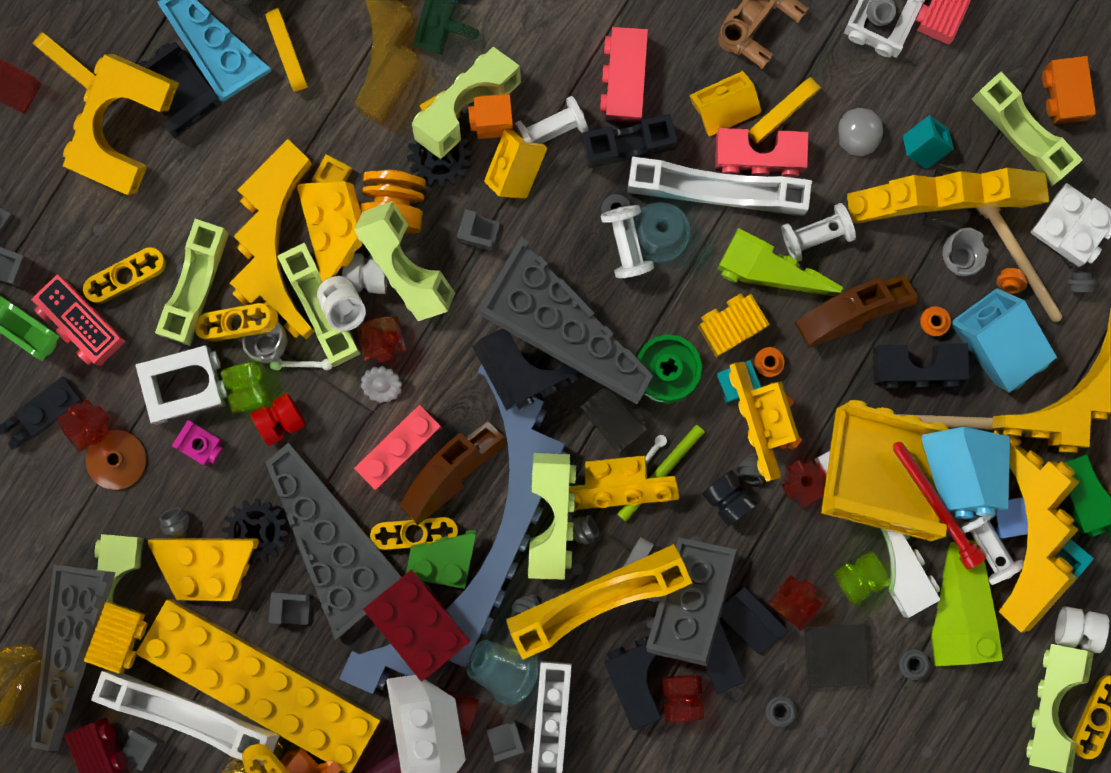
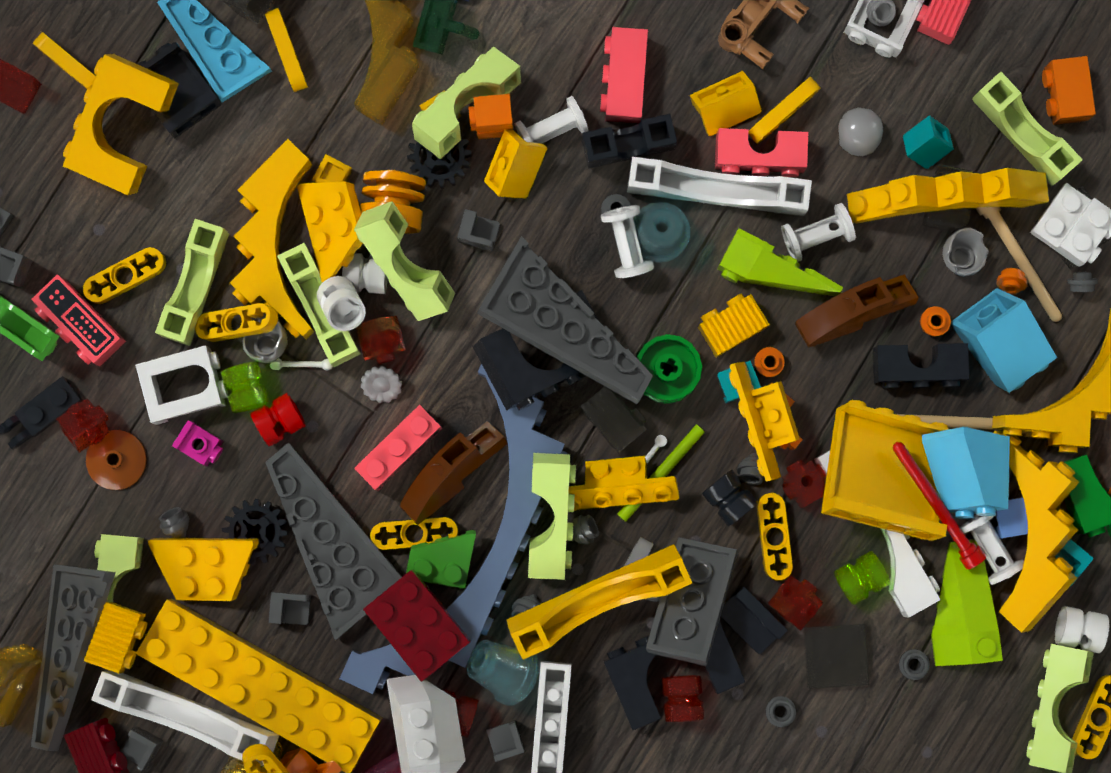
none -> yellow beam [757,493,793,580]

